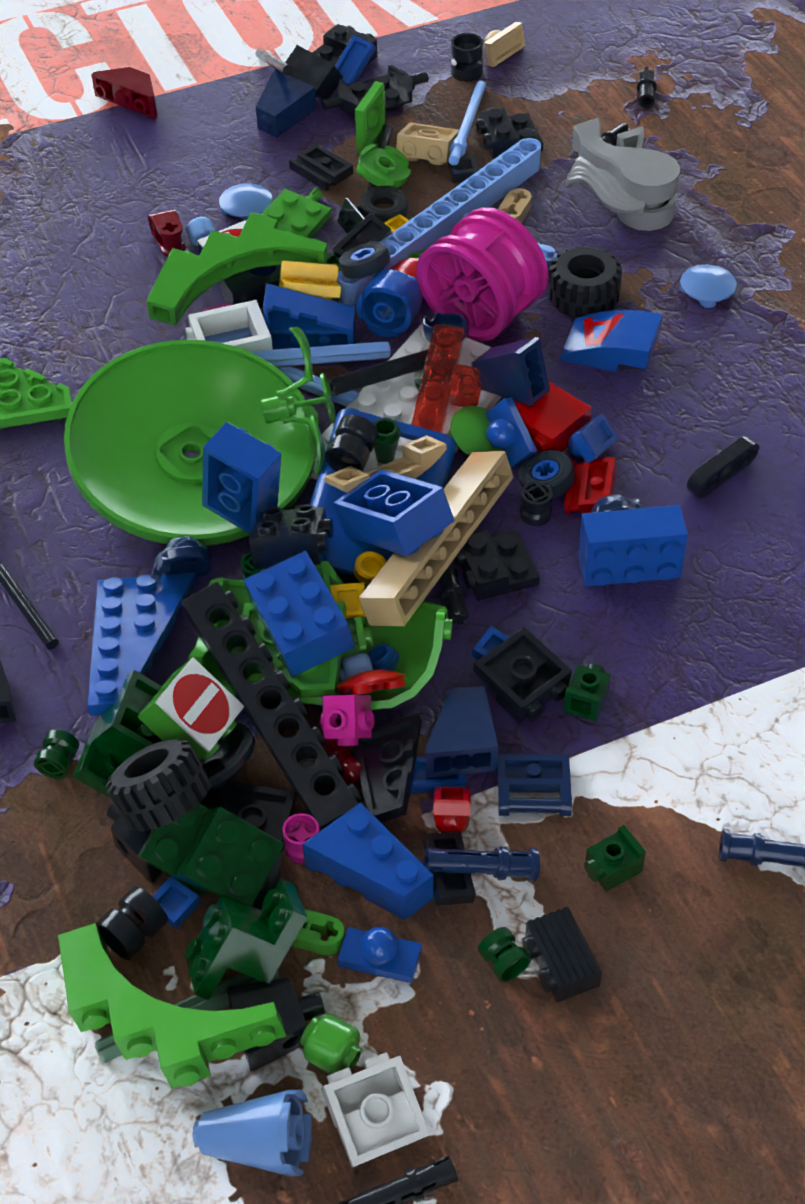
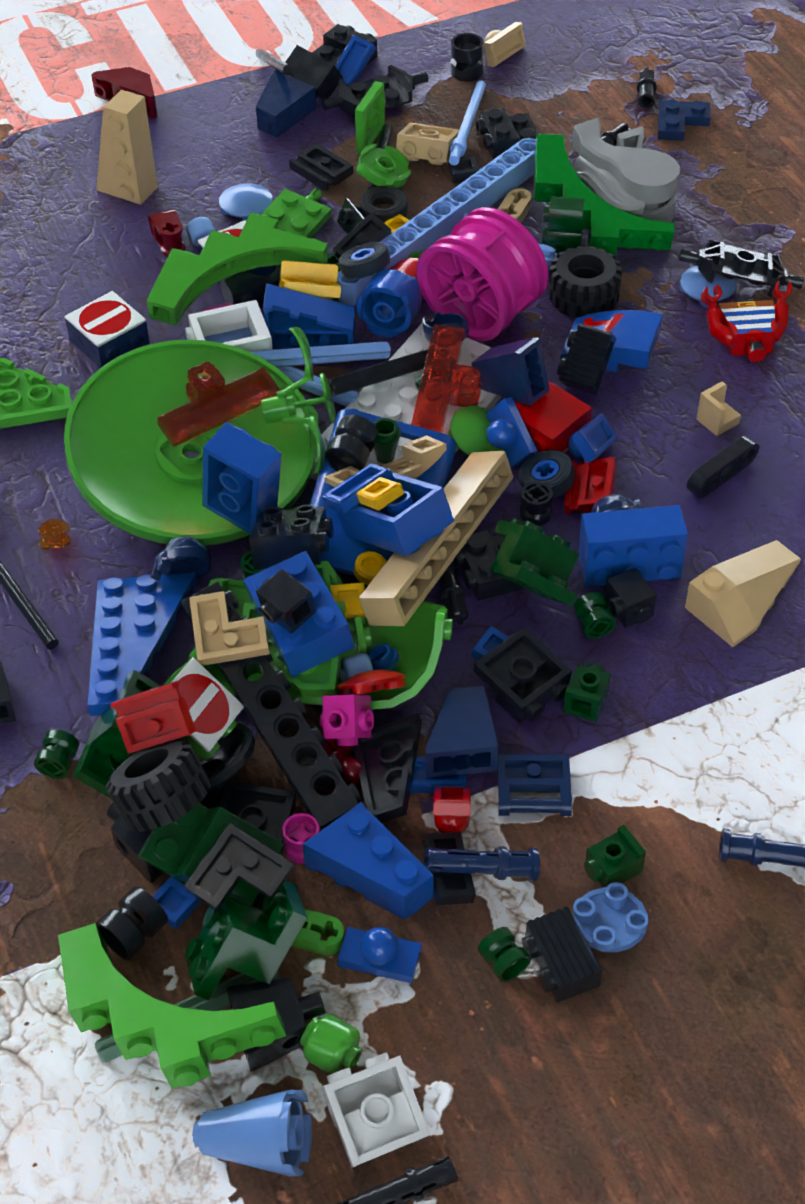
none -> clear orange plate [38,519,71,550]
none -> piece [65,291,150,368]
none -> tan wedge [96,90,158,205]
none -> red plate [110,681,196,754]
none -> clear red plate [157,362,281,447]
none -> black plate [184,823,295,911]
none -> tan plate [189,591,270,666]
none -> black brick [256,569,317,634]
none -> blue tile [322,463,395,513]
none -> yellow tile [356,477,404,511]
none -> dark green bracket [490,518,580,606]
none -> green arch [534,134,675,256]
none -> dark green brick [542,196,585,254]
none -> black brick [557,323,616,395]
none -> medium blue dish [573,882,648,953]
none -> dark green wheel [574,592,616,639]
none -> black brick [605,568,657,628]
none -> dark blue plate [658,99,711,140]
none -> black plate [679,240,804,297]
none -> tan wedge [685,540,801,647]
none -> tan panel [696,381,741,436]
none -> red torso [701,281,793,362]

